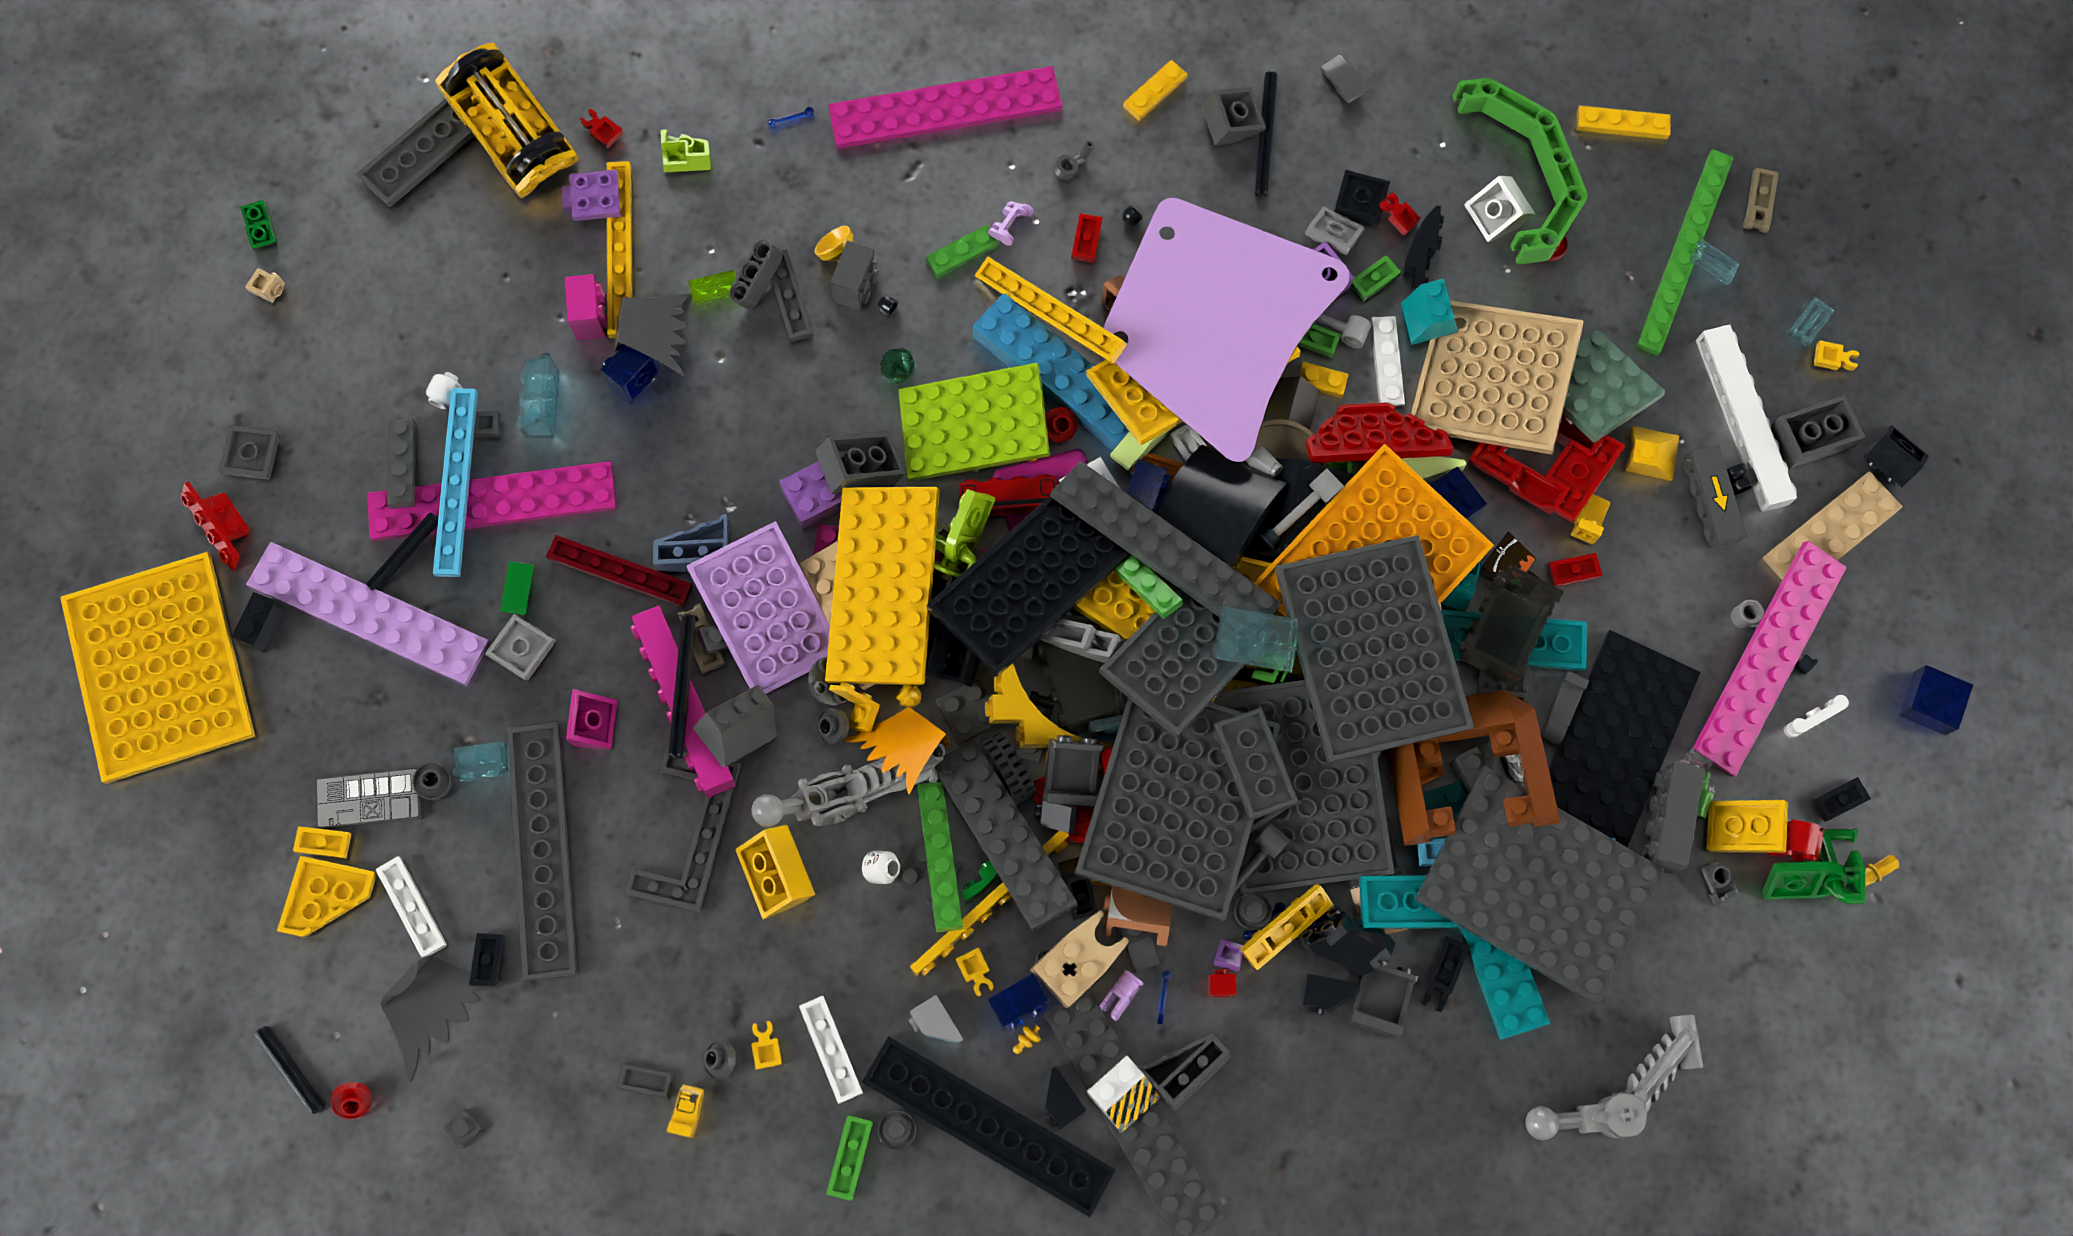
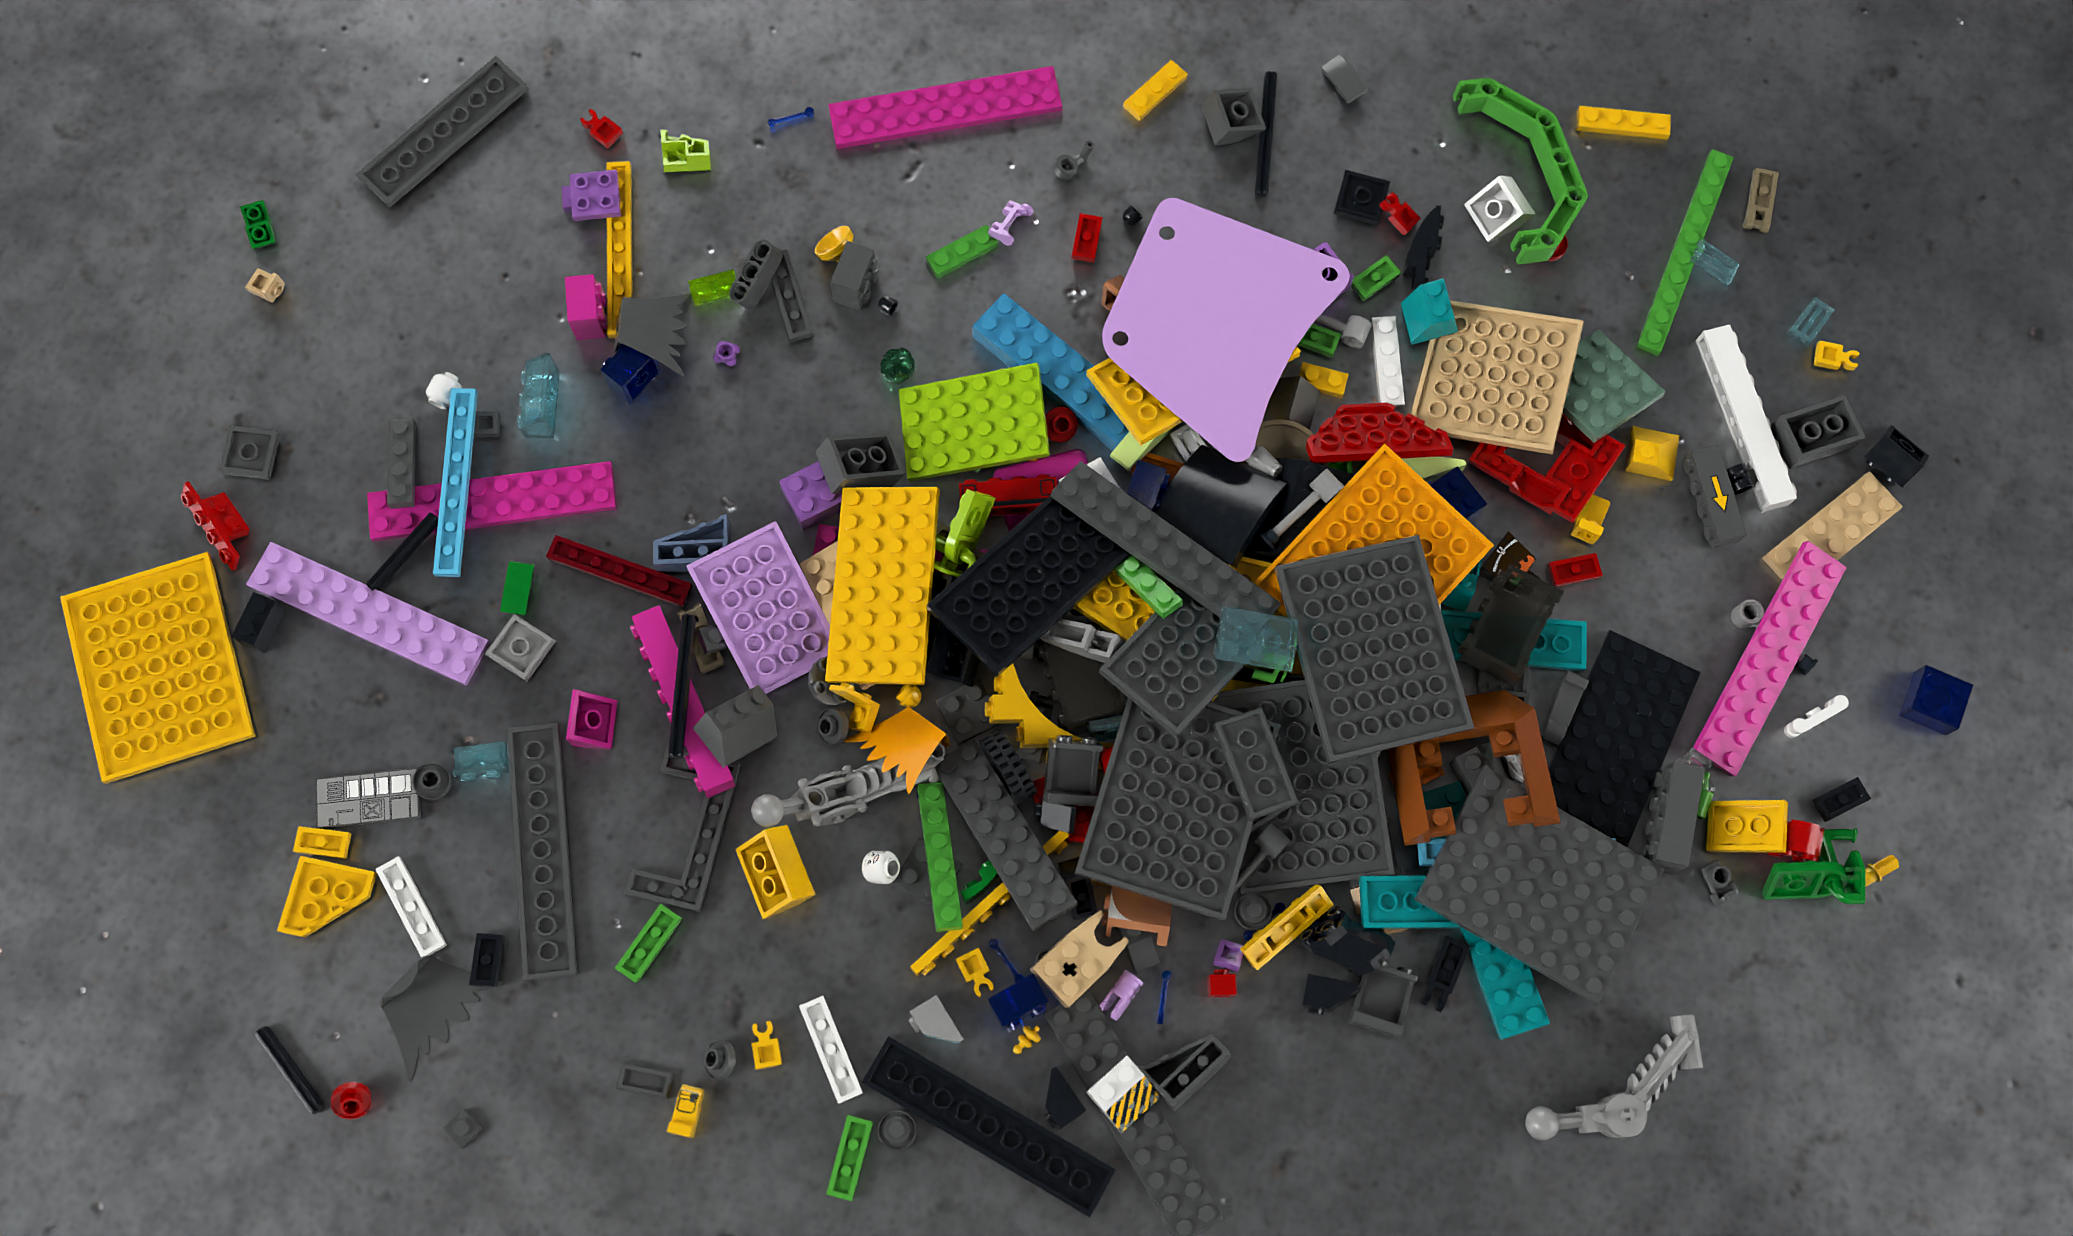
yellow piece [435,42,579,199] -> none
yellow plate [974,257,1127,364] -> none
light grey plate [1305,206,1365,256] -> none
none -> bright green plate [615,903,682,983]
none -> medium lavender plate [713,341,740,366]
none -> clear blue hinge [988,938,1024,984]

